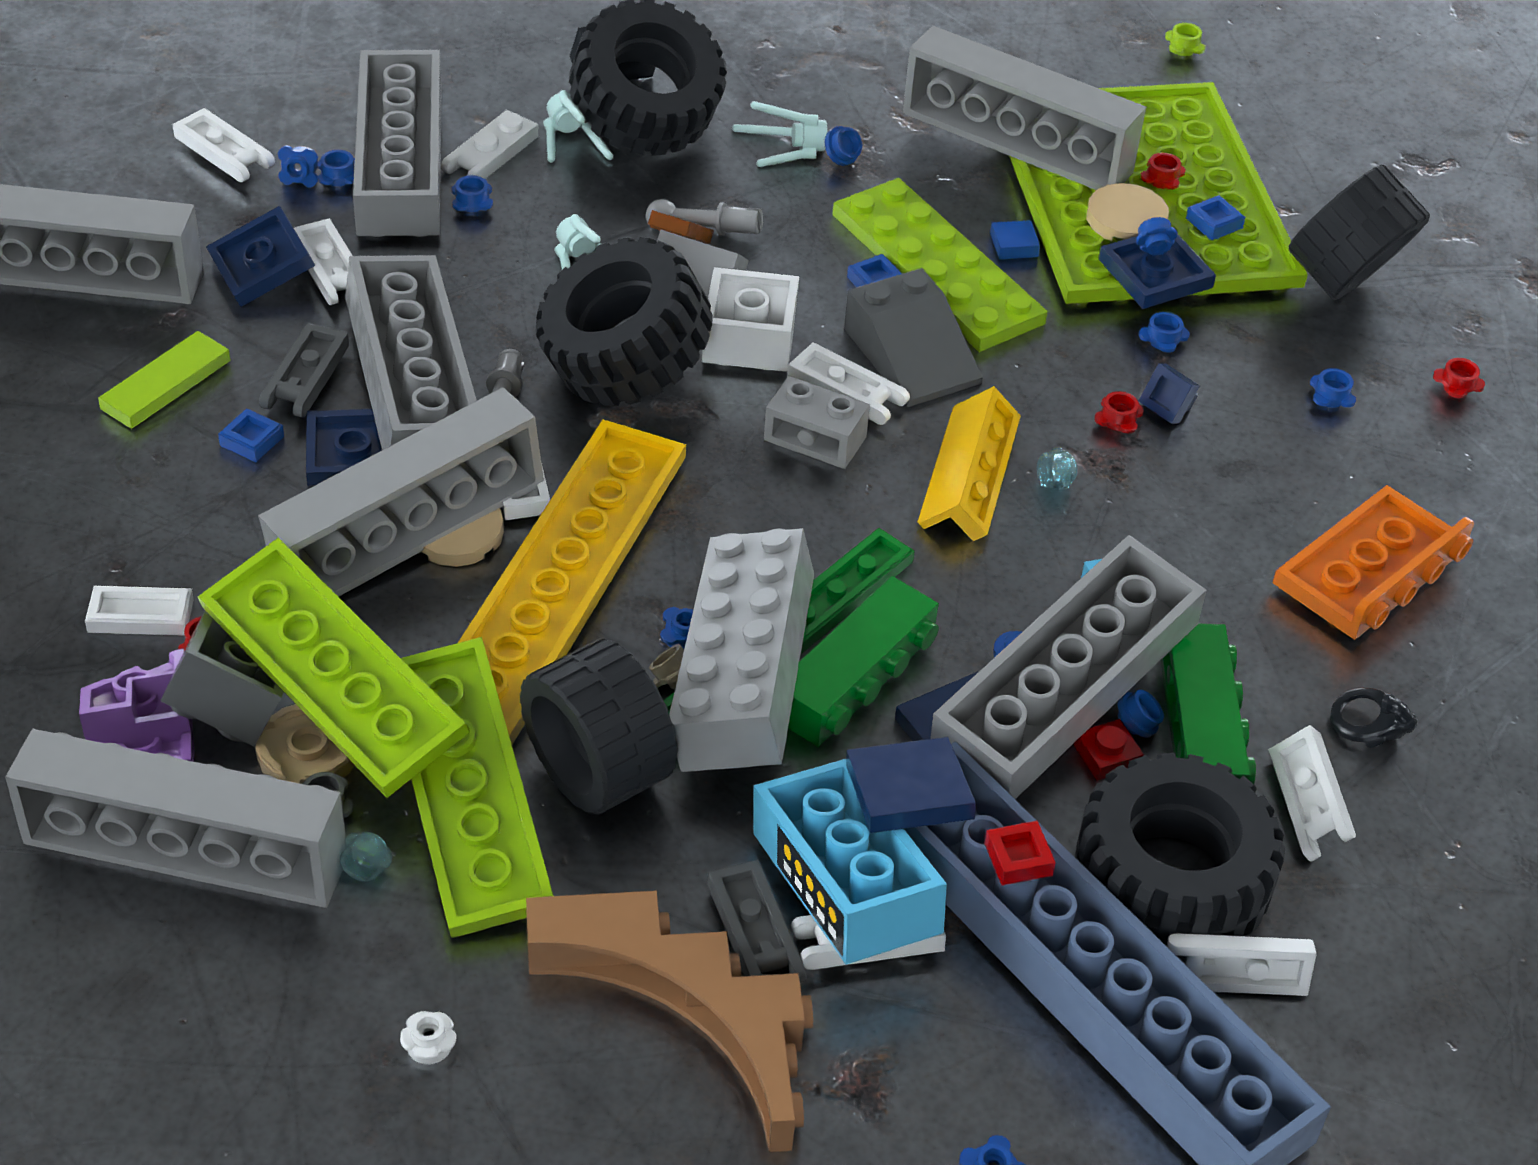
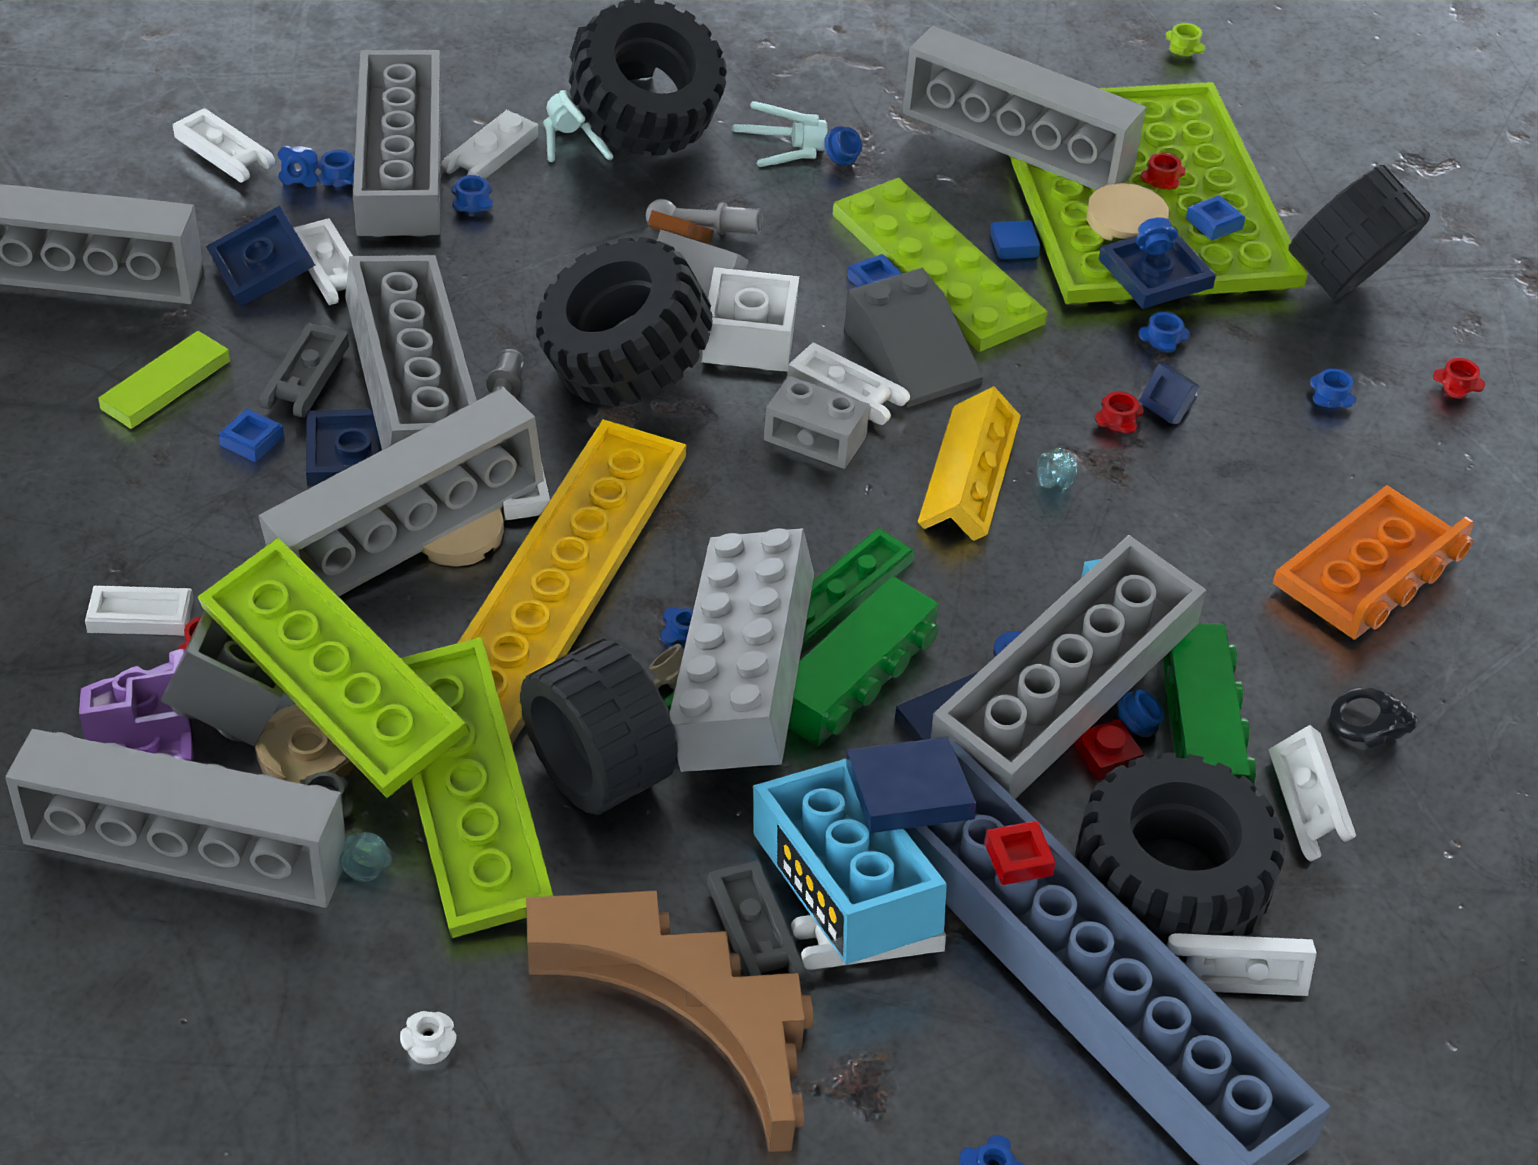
light aqua plant [554,214,601,270] -> none

